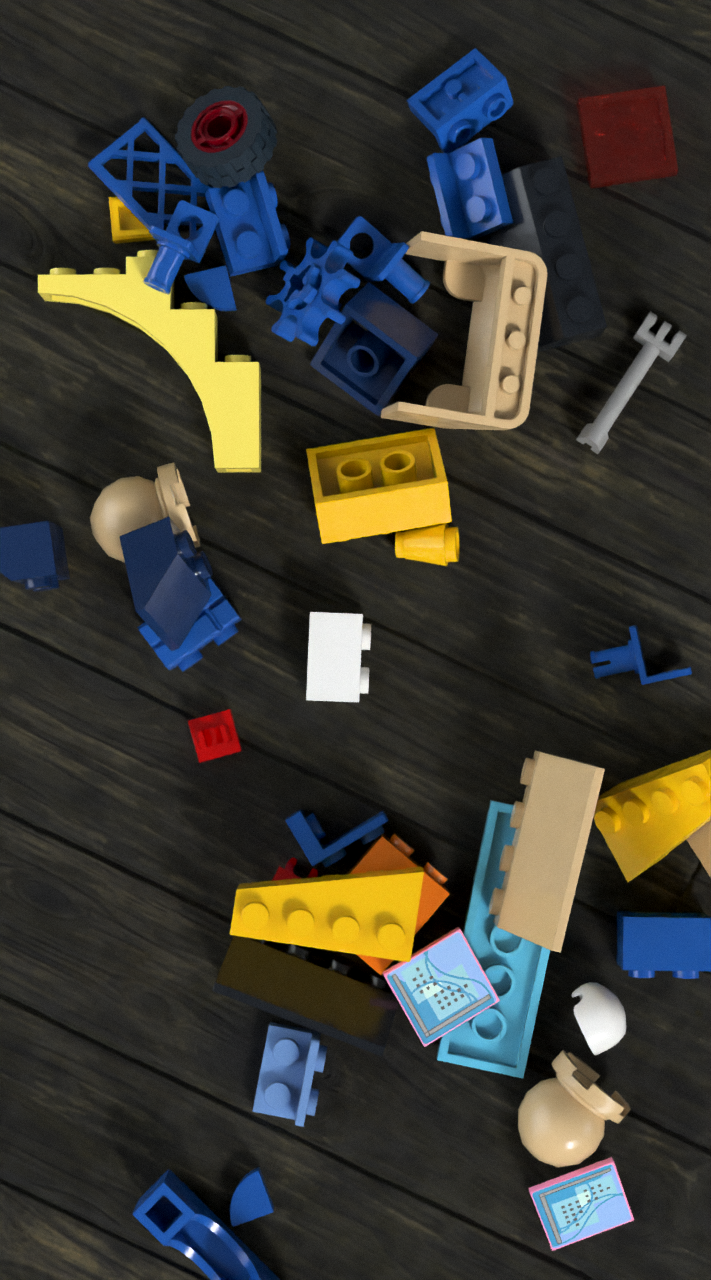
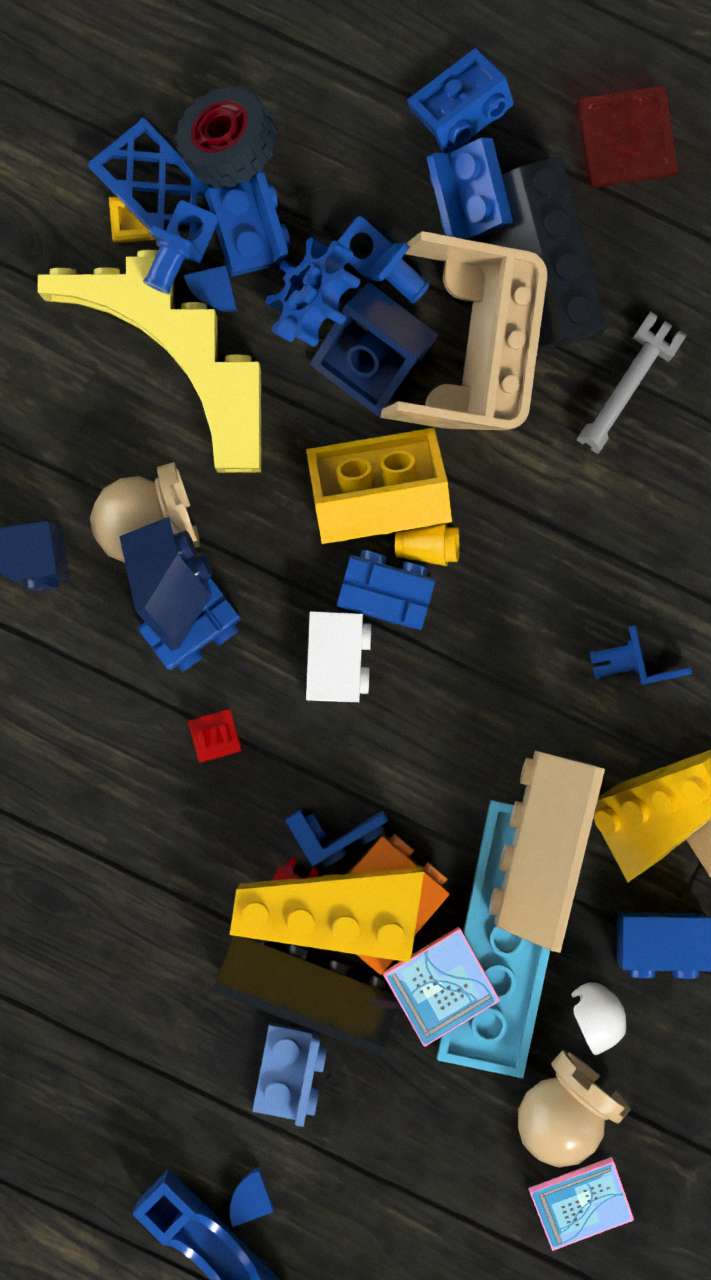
none -> blue brick [337,550,436,631]

